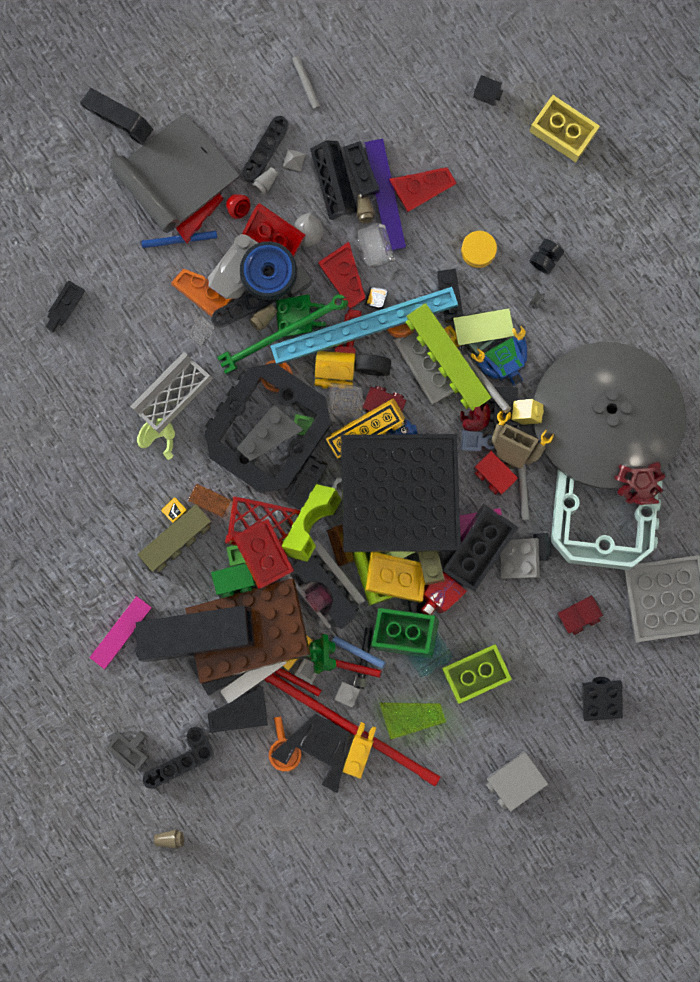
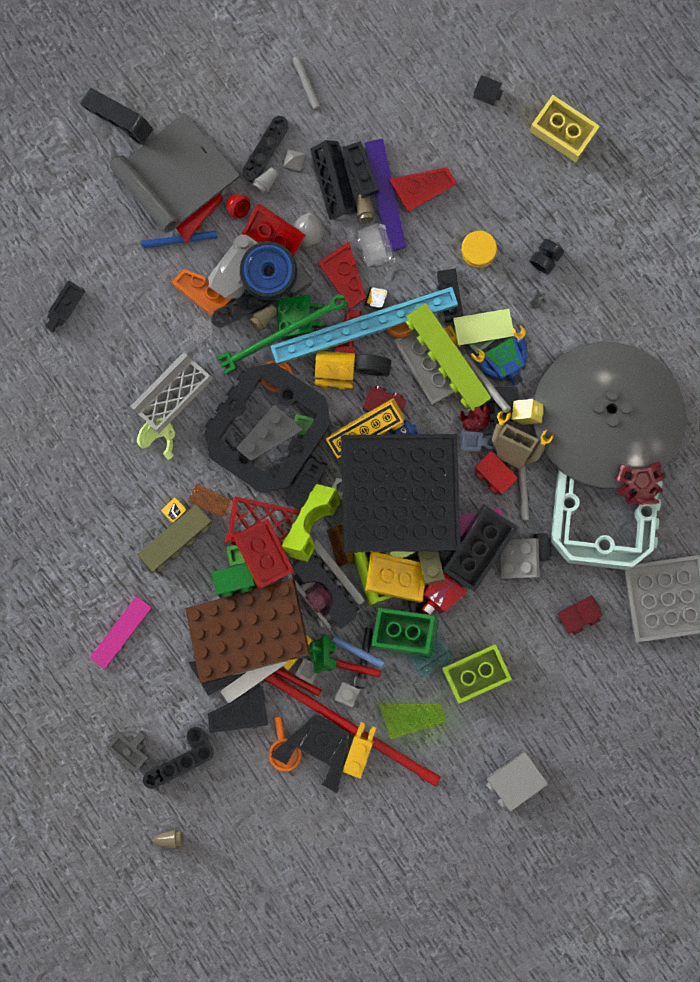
black brick [134,605,255,662] -> none
clear piece [327,383,364,418] -> none
black plate [582,677,623,721] -> none

